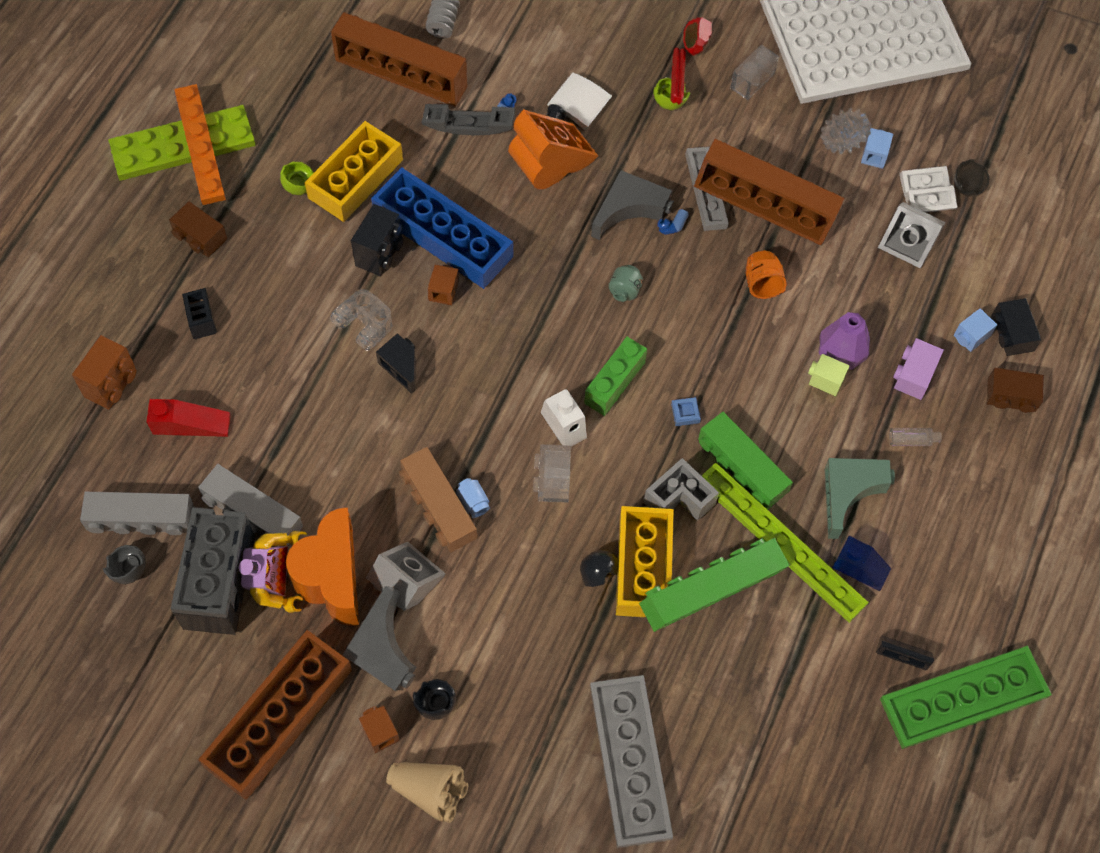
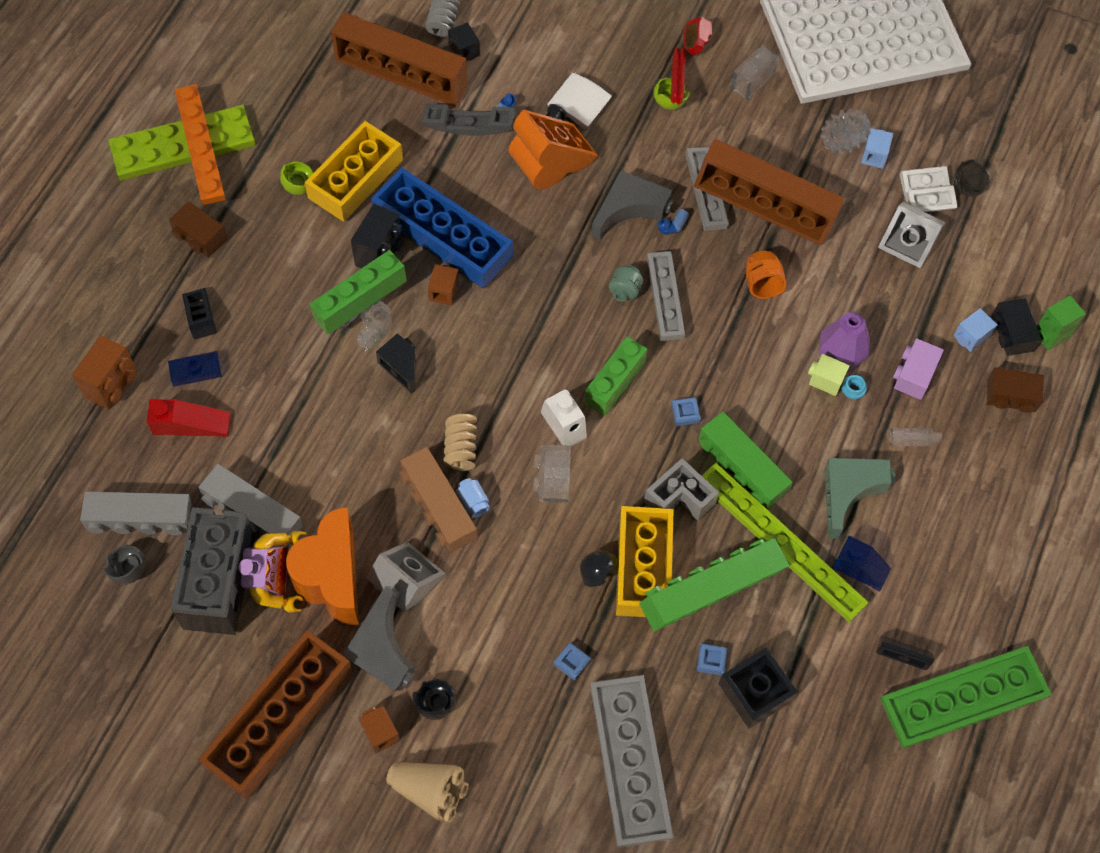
none -> clear blue plate [168,351,222,387]
none -> bright green brick [310,250,407,335]
none -> tan piece [444,414,477,471]
none -> black brick [448,22,480,61]
none -> medium blue tile [554,642,591,681]
none -> light grey plate [647,251,685,341]
none -> medium blue tile [696,643,727,676]
none -> black brick [718,647,798,729]
none -> medium azure plate [841,375,867,399]
none -> bright green brick [1037,296,1086,350]

